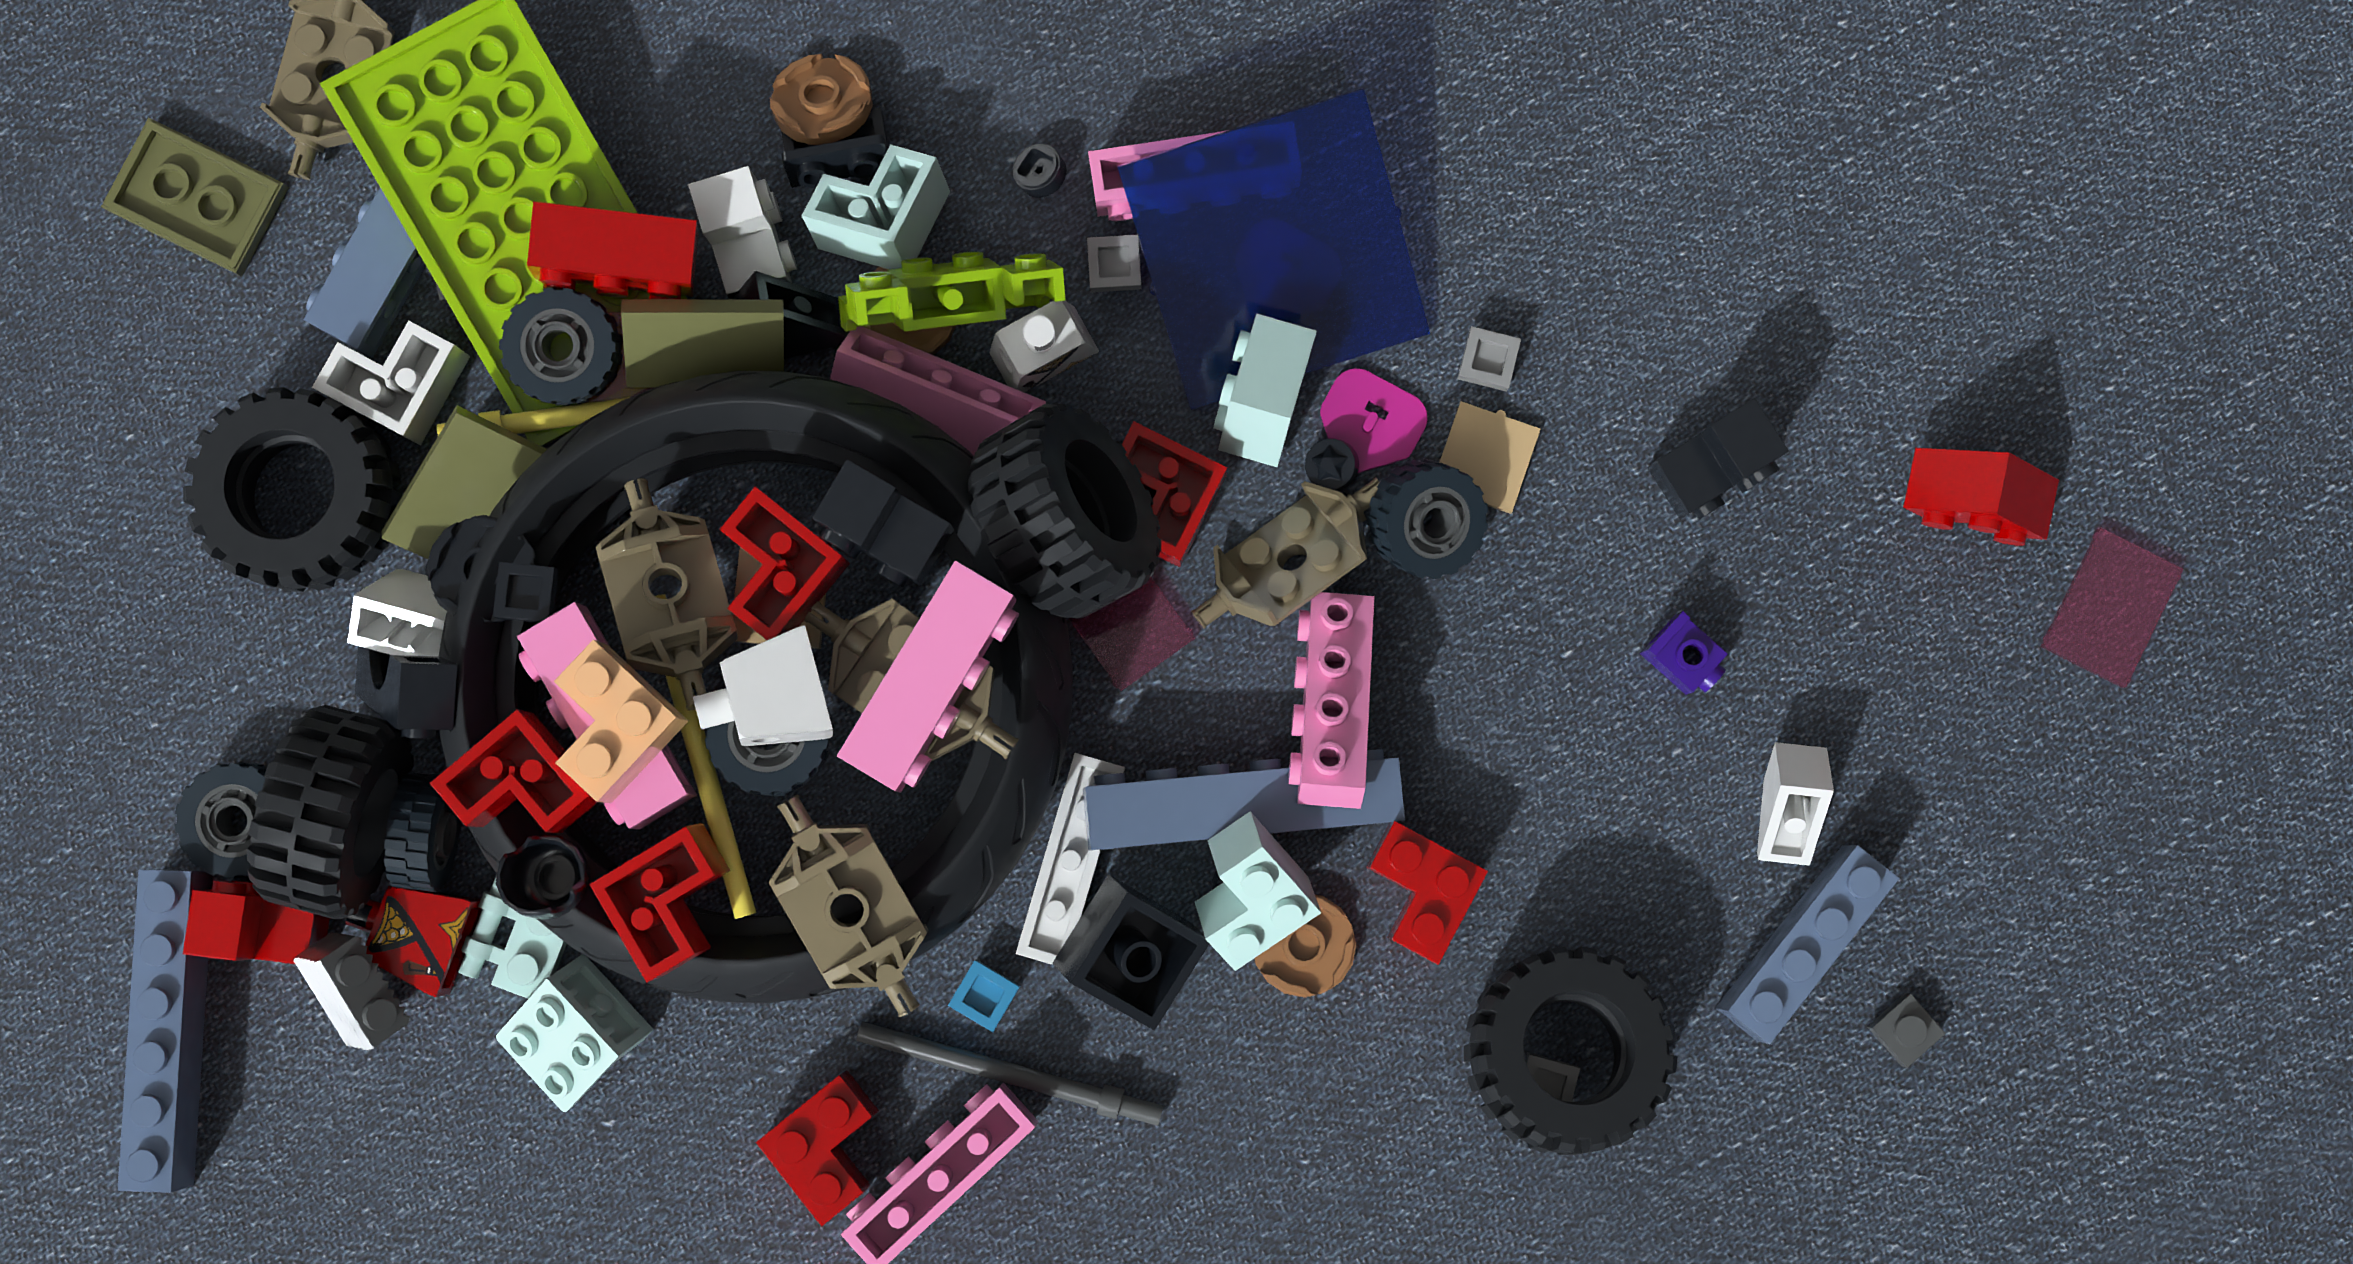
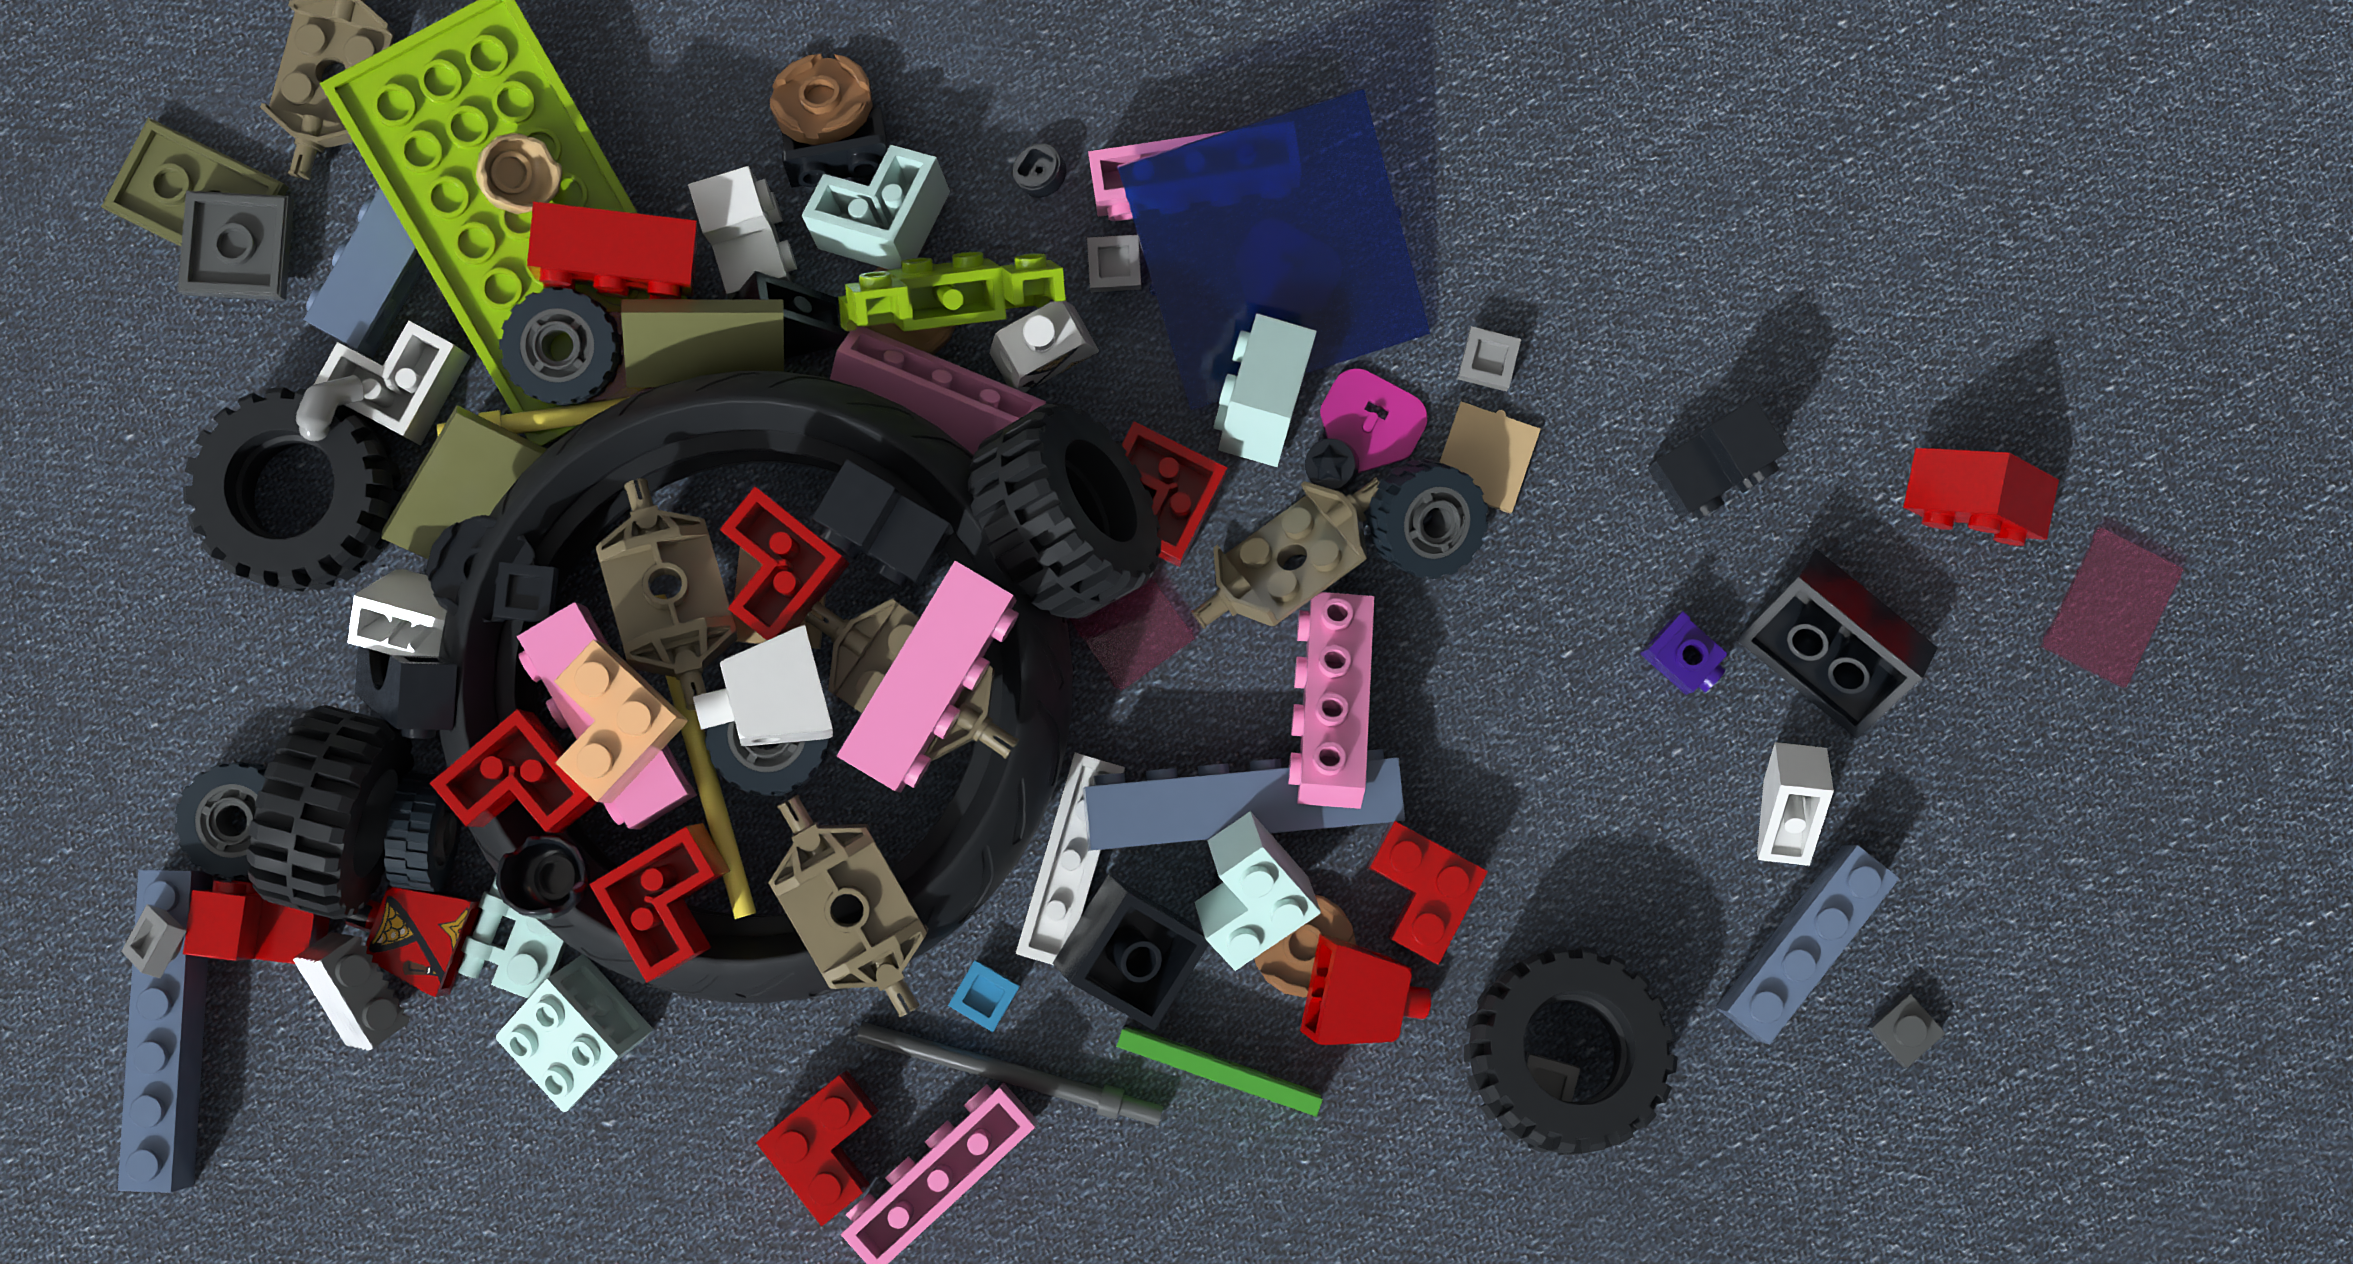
none -> light grey plate [121,904,186,978]
none -> dark grey tile [177,191,294,301]
none -> light grey arm [296,375,364,441]
none -> tan hair [476,132,562,214]
none -> bright green tile [1116,1025,1323,1117]
none -> red torso [1300,934,1431,1045]
none -> black slope [1737,548,1938,739]

